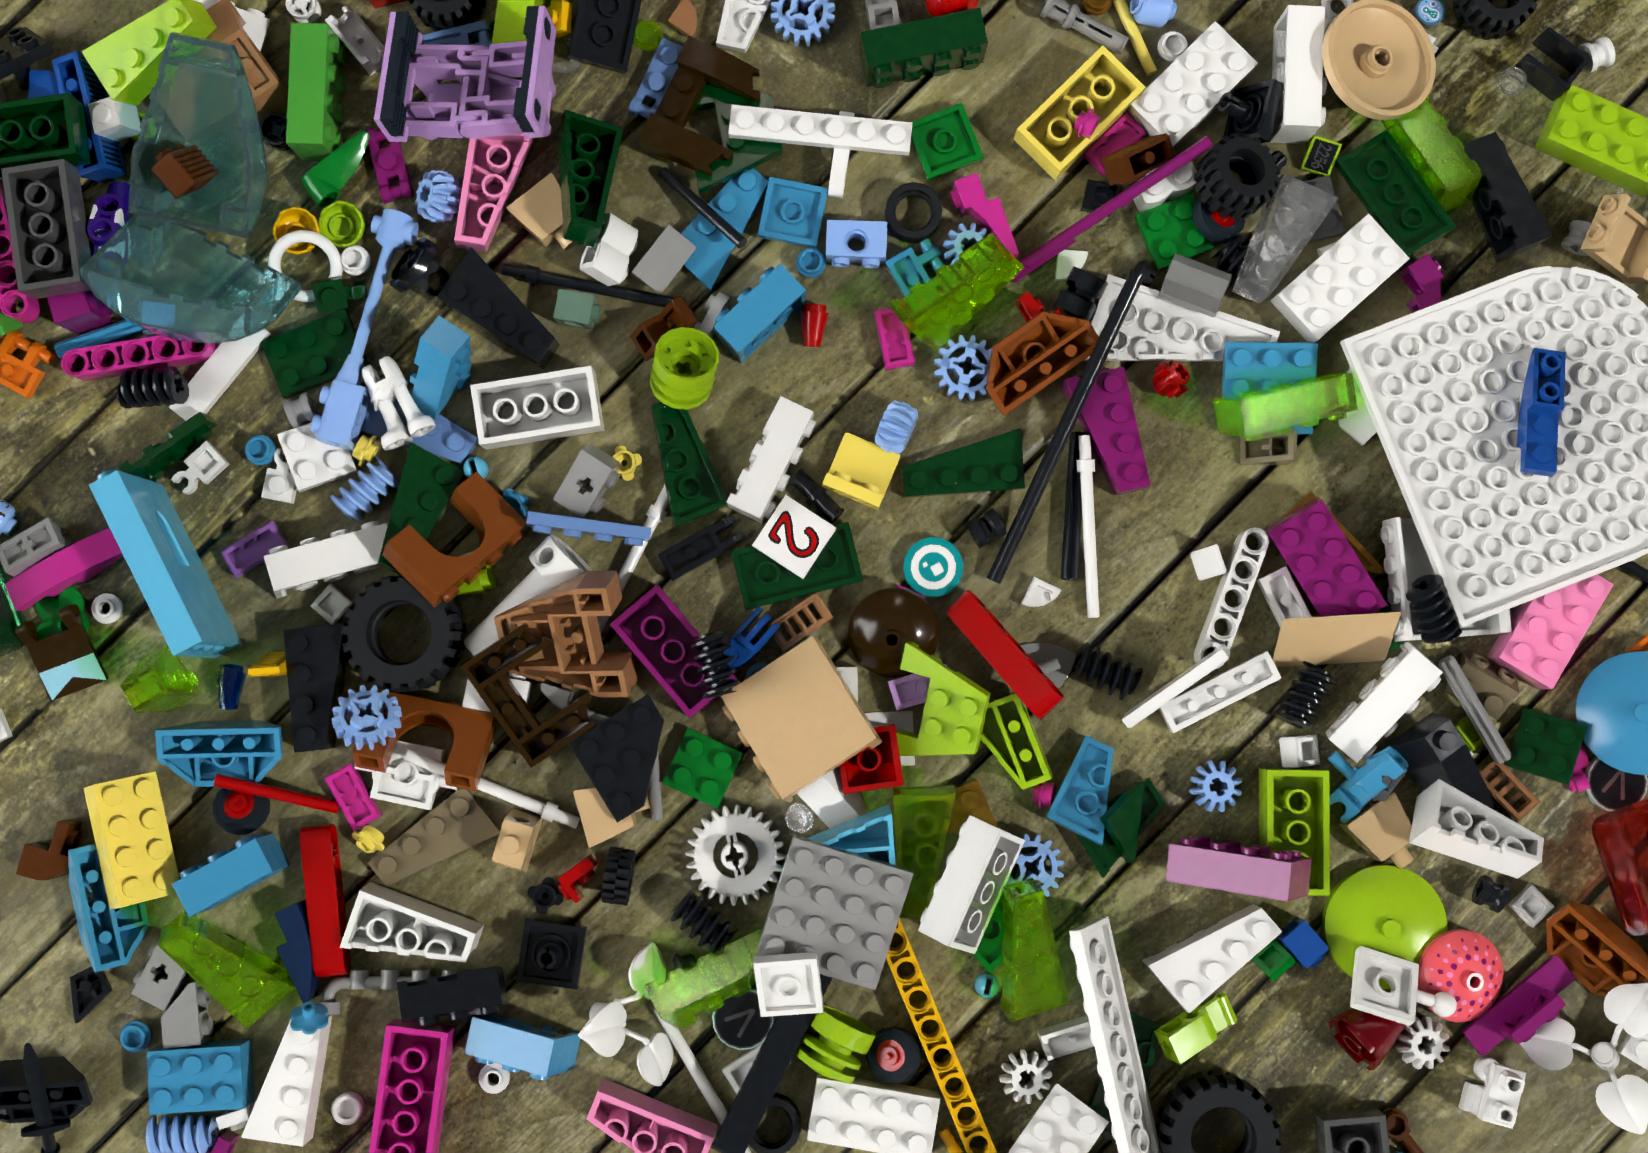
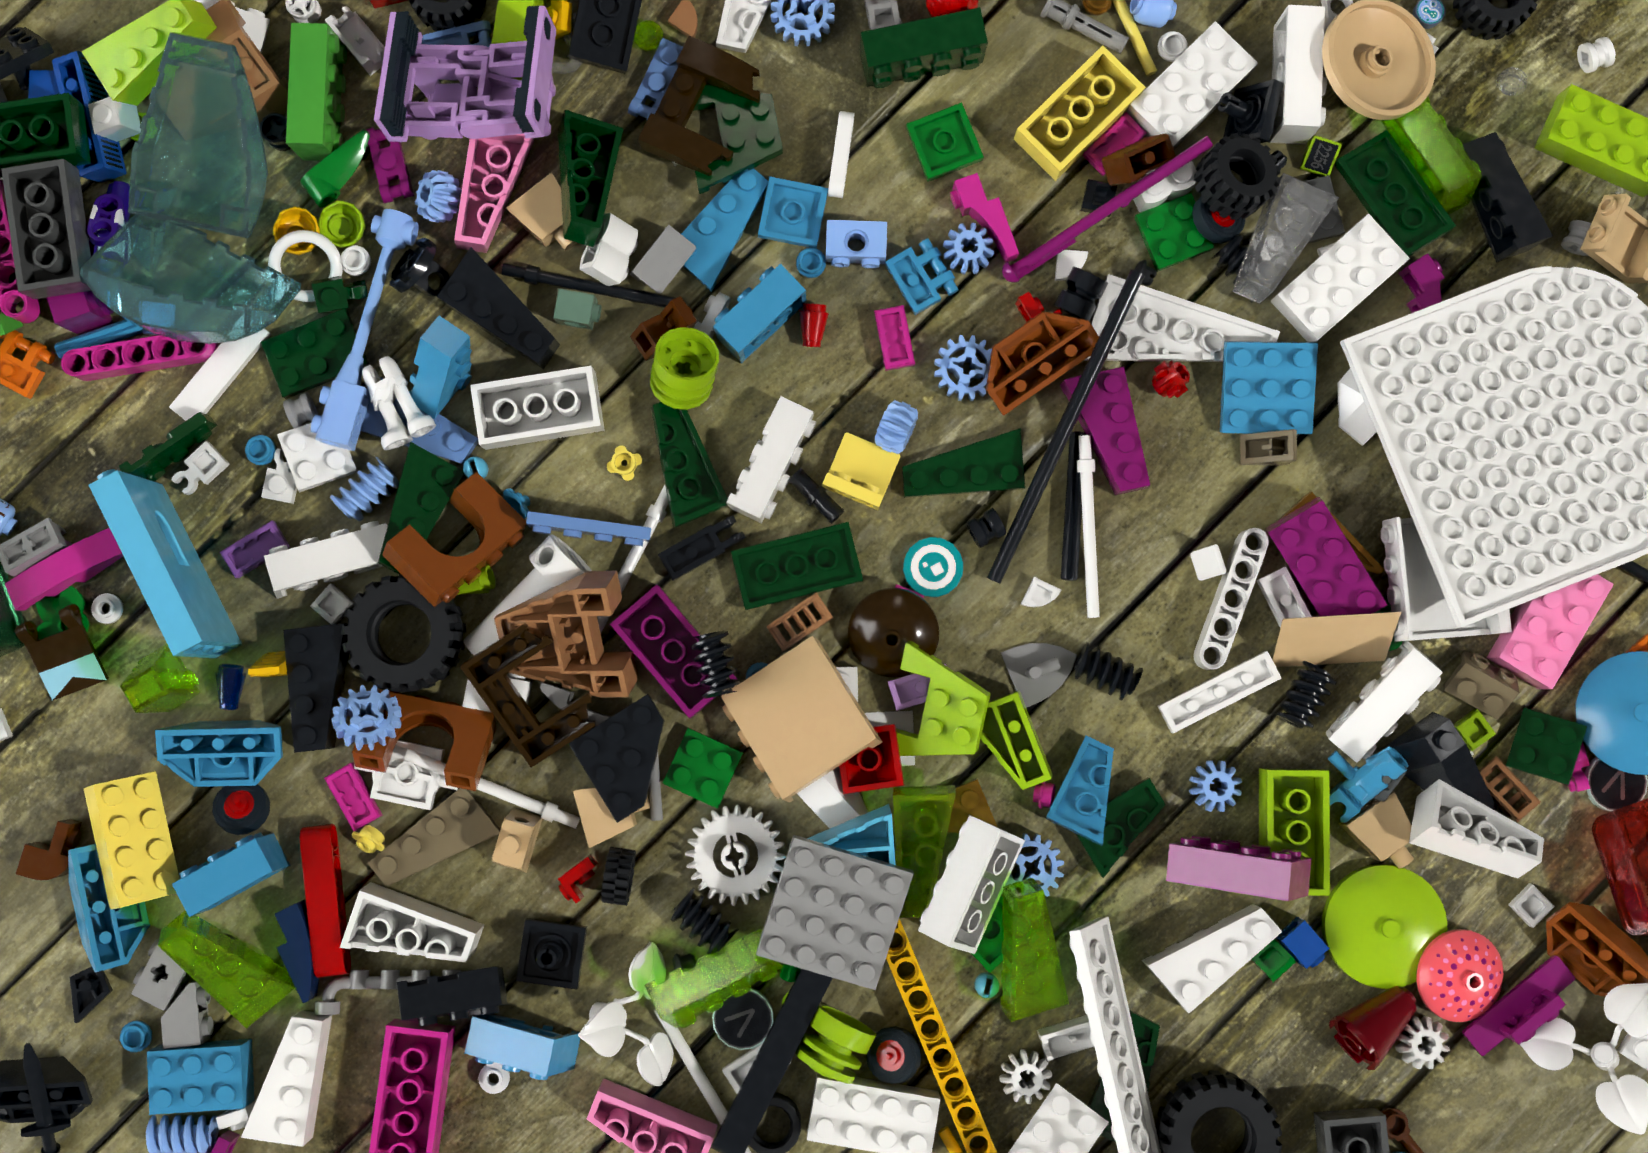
black piece [117,366,189,409] -> none
reddish brown brick [151,143,219,199] -> none
red bar [213,774,339,814] -> none
dark azure plant [290,1002,328,1035] -> none
white tile [331,1092,365,1125] -> none
light yellow plate [352,435,379,467] -> none
black plate [527,877,564,914] -> none
light grey brick [553,444,622,519] -> none
black bar [658,167,747,249] -> none
blue arm [724,606,780,668] -> none
white plate [729,105,912,156] -> none
white tile [752,495,837,579] -> none
white plate [753,952,824,1017] -> none
clear plate [785,802,815,833] -> none
black tyre [885,182,942,244] -> none
clear neon green wedge [888,232,1024,352] -> none
red beam [946,589,1064,719] -> none
dark pink plate [1074,109,1100,139] -> none
dark green tile [1100,781,1144,863] -> none
white tile [1122,644,1230,728] -> none
lime piece [1154,992,1237,1064] -> none
light grey panel [1159,253,1232,317] -> none
clear neon green wedge [1213,372,1358,441] -> none
white slope [1279,734,1320,768] -> none
white plate [1350,946,1457,1026] -> none
black piece [1406,574,1462,643] -> none
light grey axle [1438,655,1511,764] -> none
white hips [1458,1056,1526,1129] -> none
black wheel [1472,875,1510,913] -> none
black piece [1512,27,1591,101] -> none
blue slope [1516,348,1566,477] -> none

